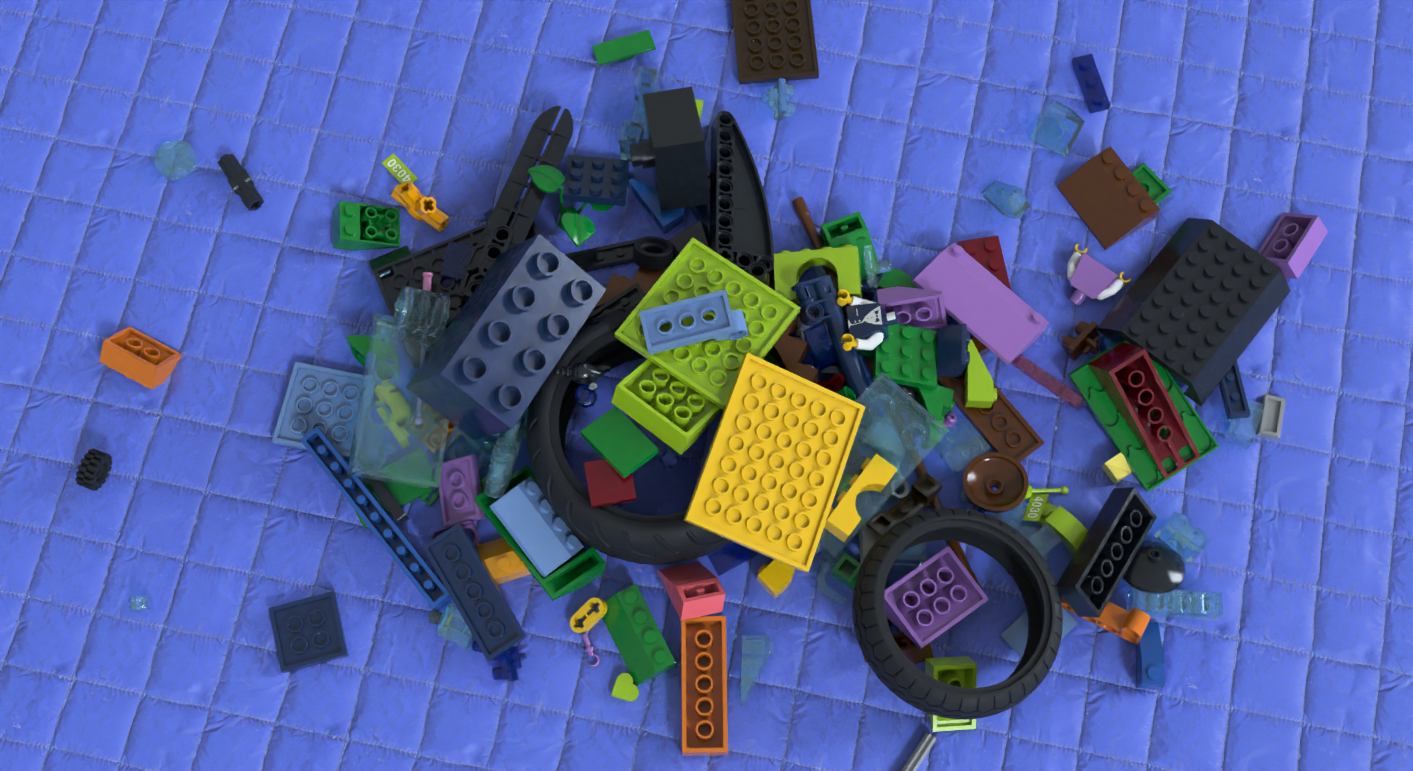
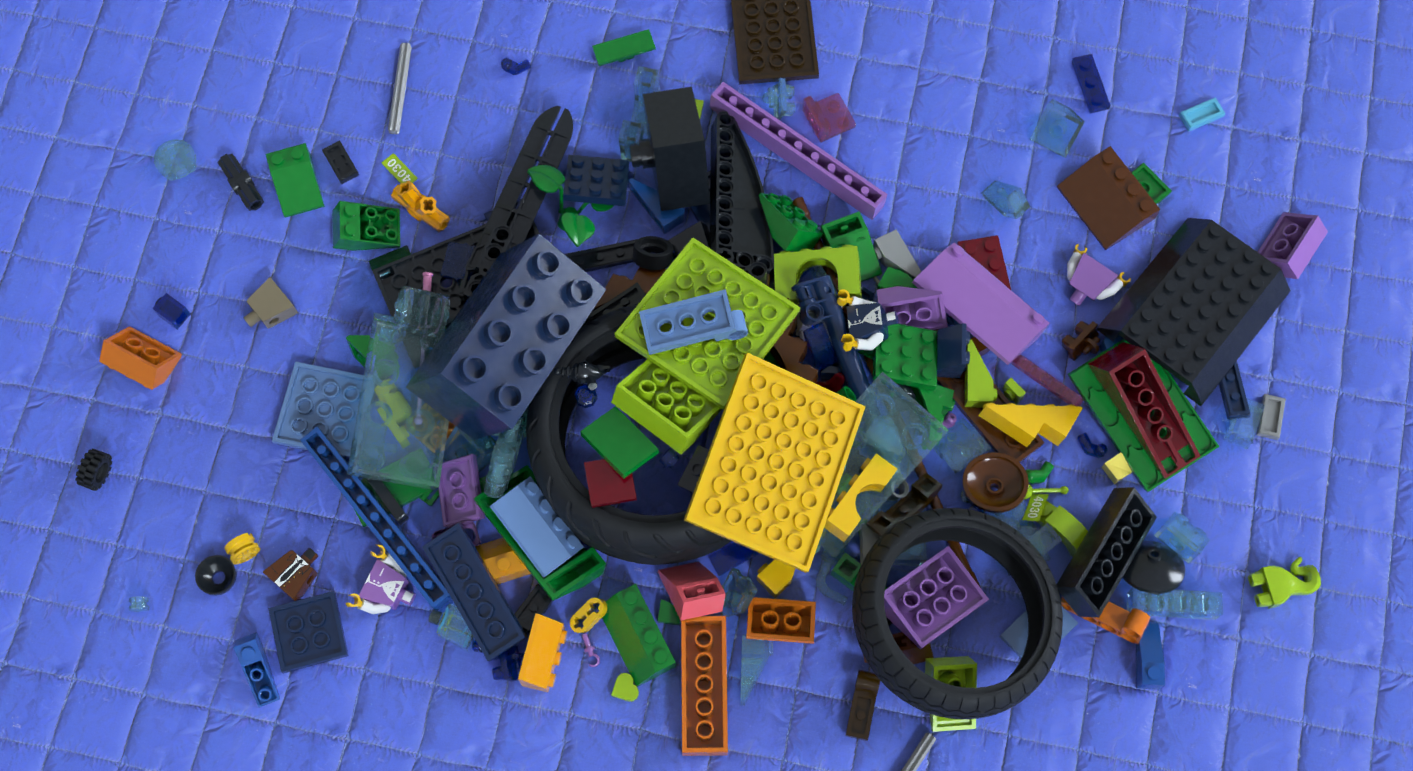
clear light blue tile [862,245,891,291] -> none
none -> clear blue brick [152,293,191,330]
none -> black piece [195,555,237,596]
none -> yellow wheel [224,533,261,565]
none -> blue slope [233,632,280,708]
none -> dark tan torso [243,277,298,328]
none -> reddish brown torso [263,548,318,601]
none -> green slope [266,143,325,218]
none -> black plate [322,140,359,184]
none -> torso [345,544,416,614]
none -> light grey axle [388,43,412,134]
none -> clear blue arm [501,58,531,75]
none -> black hinge [514,584,553,635]
none -> light orange slope [518,613,568,692]
none -> green tile [658,600,680,625]
none -> black plate [677,445,709,493]
none -> medium lavender brick [710,82,888,220]
none -> clear light blue plate [720,568,758,617]
none -> orange slope [746,597,816,644]
none -> green slope [759,193,823,252]
none -> clear pink bracket [802,93,856,143]
none -> dark brown plate [845,670,880,741]
none -> light grey slope [873,229,921,280]
none -> yellow slope [978,403,1083,447]
none -> lime plate [1002,378,1026,405]
none -> green arm [1025,461,1054,484]
none -> clear blue arm [1077,433,1108,458]
none -> medium azure tile [1179,97,1225,132]
none -> lime hips [1248,557,1321,609]

